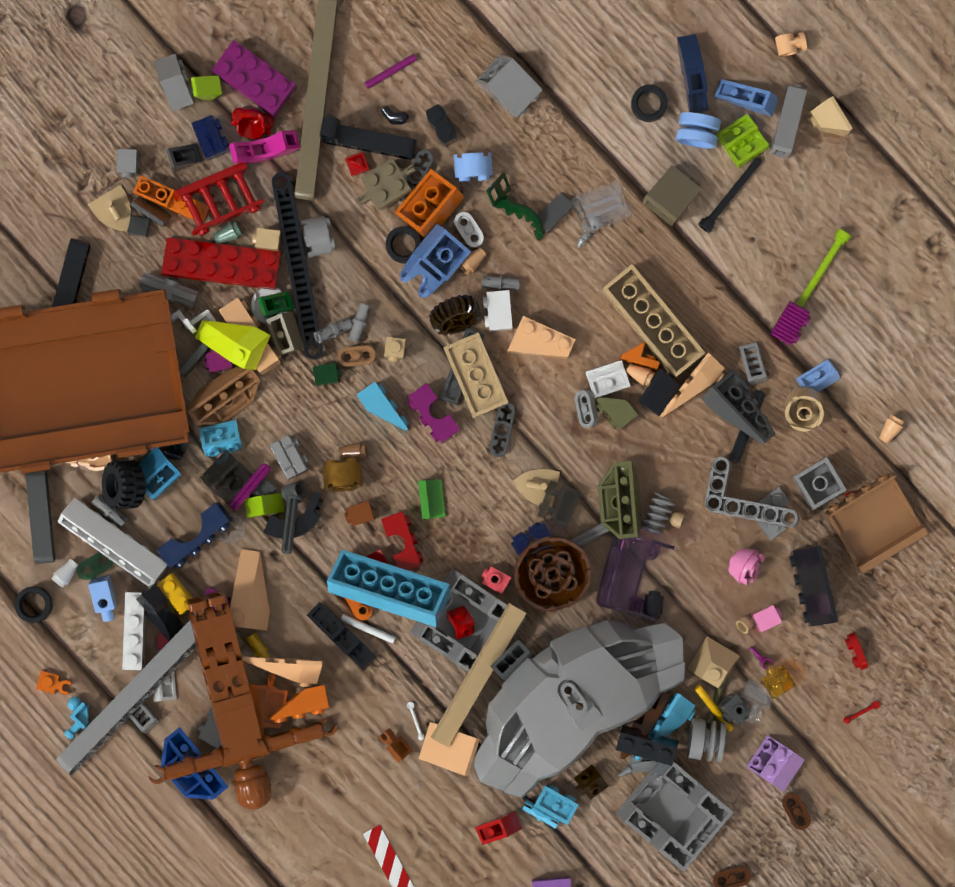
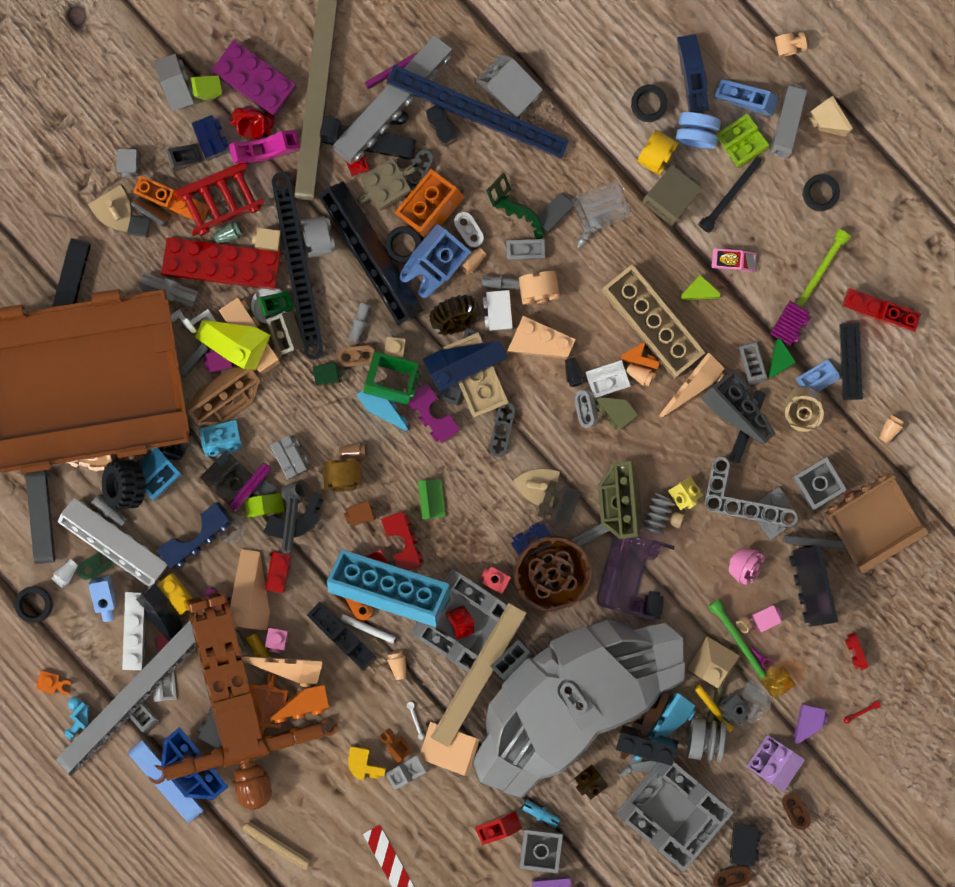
light grey pin [314,317,352,343] -> none
light blue brick [453,152,493,182] -> none
medium azure bracket [534,784,579,825] -> none
black slope [639,369,681,417] -> none
none -> light blue beam [128,739,204,823]
none -> tan axle [242,821,311,870]
none -> red brick [265,552,292,593]
none -> bright pink brick [265,627,289,653]
none -> black brick [318,181,424,326]
none -> light grey brick [333,35,452,165]
none -> yellow brick [348,745,386,781]
none -> green window [363,351,420,405]
none -> light grey slope [385,754,430,790]
none -> dark blue plate [386,65,569,159]
none -> light nougat cone [387,650,407,680]
none -> dark blue wedge [423,341,508,393]
none -> light grey plate [506,239,545,260]
none -> light nougat brick [519,271,560,305]
none -> light grey brick [519,828,563,873]
none -> black cone [565,357,585,387]
none -> yellow brick [637,130,679,176]
none -> light yellow brick [668,476,703,510]
none -> lime slope [680,275,720,300]
none -> bright green piece [708,598,767,680]
none -> slope [712,249,757,272]
none -> black brick [729,823,761,866]
none -> green slope [767,339,796,378]
none -> dark grey tile [783,535,843,549]
none -> medium lavender slope [793,704,828,743]
none -> black tyre [802,174,840,212]
none -> black plate [839,323,863,401]
none -> red slope [842,288,921,332]

